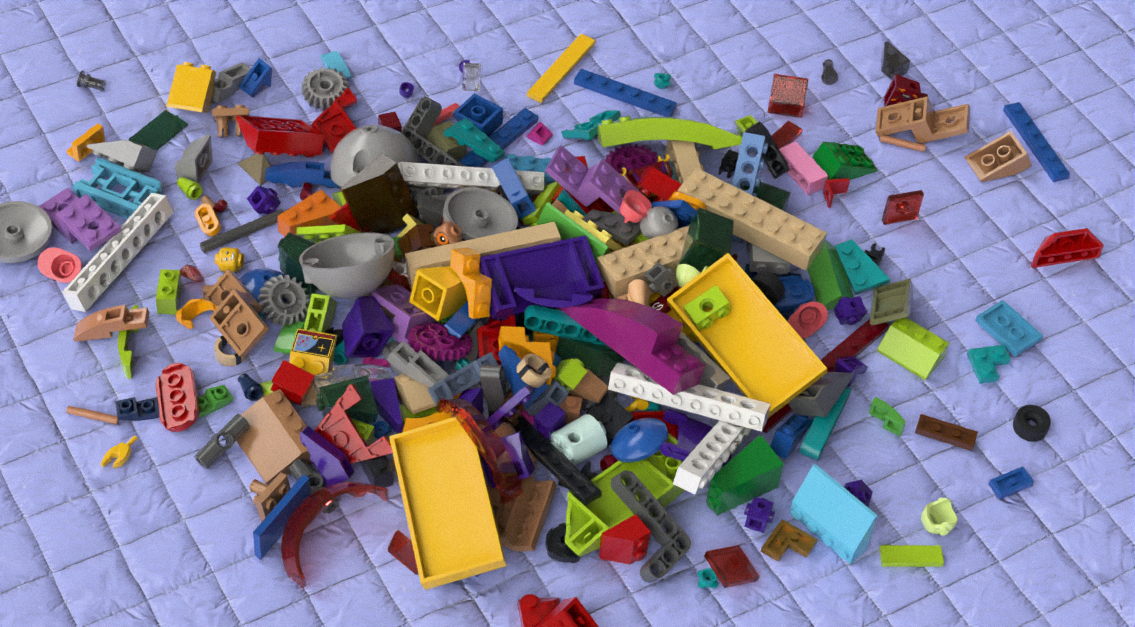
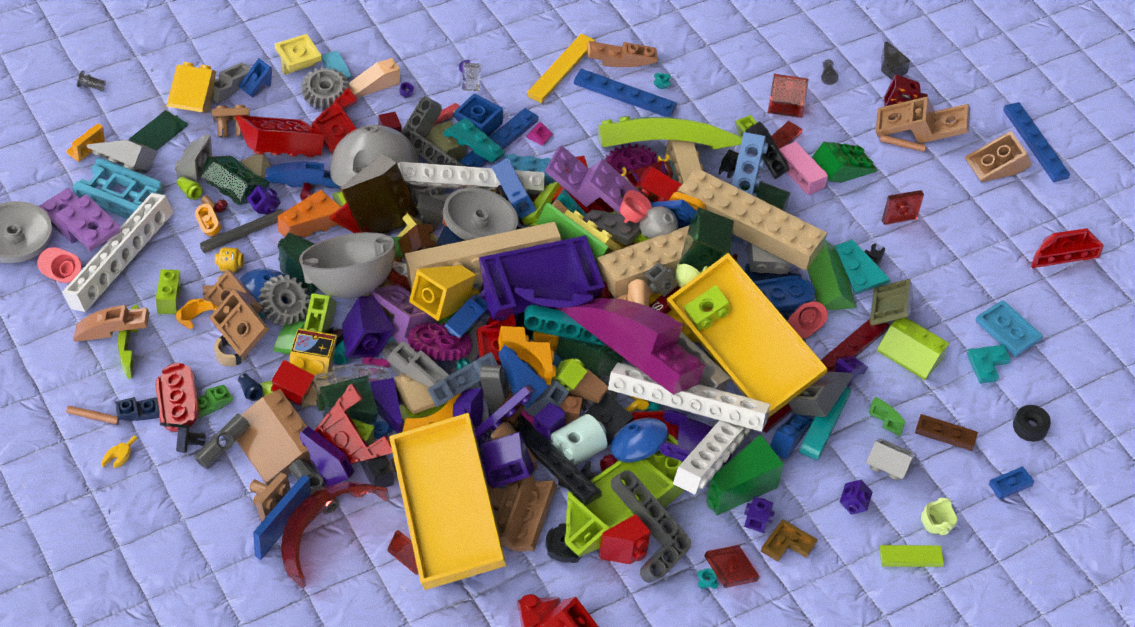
clear red slope [180,264,205,282] -> none
lime plate [296,224,362,244] -> none
nougat head [434,221,462,246] -> none
clear red windscreen [436,398,523,505] -> none
light orange arch [450,248,492,319] -> none
tan piece [517,354,551,388] -> none
teal wing [561,110,621,140] -> none
black tyre [752,271,785,306] -> none
medium azure slope [789,464,878,564] -> none
red bracket [823,178,850,208] -> none
dark purple brick [834,296,867,325] -> none
none -> black bracket [160,422,206,453]
none -> clear green slope [200,155,270,205]
none -> light yellow bracket [275,34,322,75]
none -> light nougat slope [349,58,400,98]
none -> nougat slope [587,41,658,67]
none -> slope [866,438,917,481]

